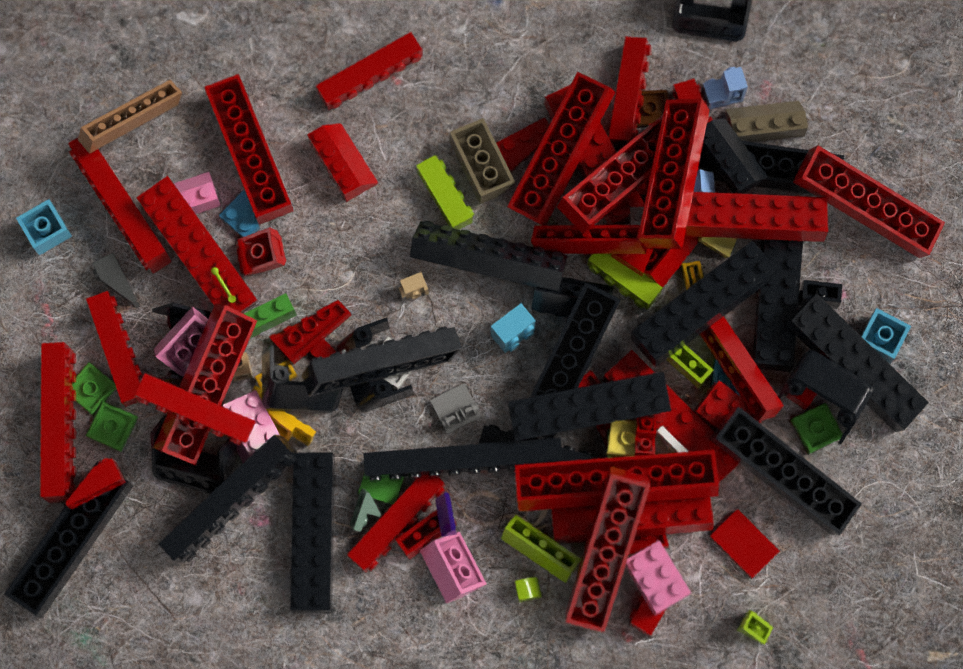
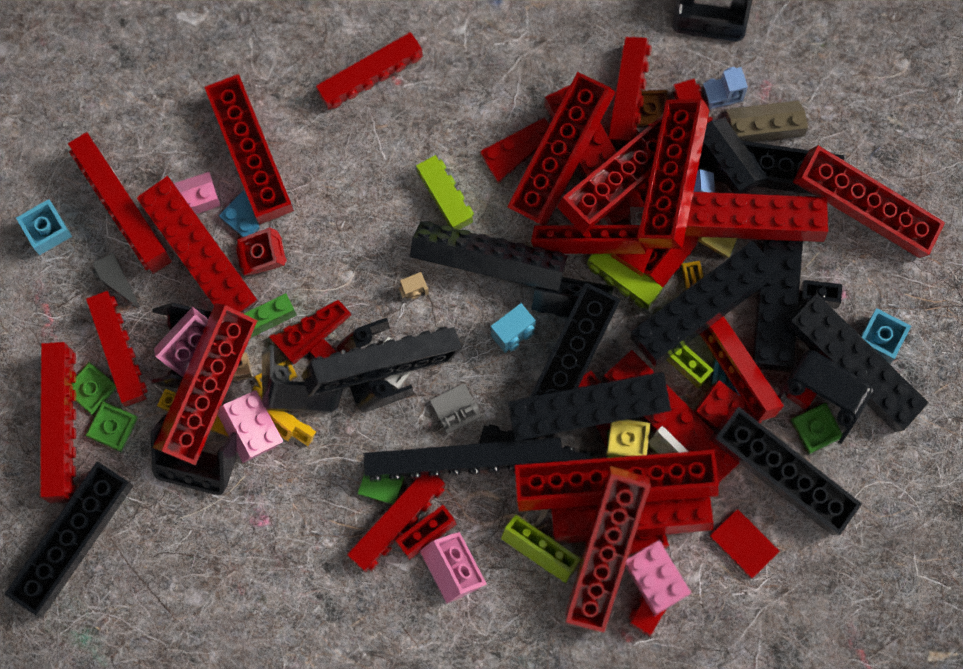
red slope [65,458,126,509] -> none
medium nougat brick [78,79,182,154] -> none
red brick [135,373,256,445] -> none
black brick [158,434,299,562] -> none
lime hinge [211,267,236,303] -> none
black brick [290,452,335,613] -> none
red slope [307,123,379,202] -> none
sand green slope [349,488,381,532] -> none
dark purple slope [435,492,457,537] -> none
dark tan slope [449,118,515,204] -> none
lime brick [515,577,542,603] -> none
red slope [634,417,656,456] -> none
lime slope [737,610,773,645] -> none

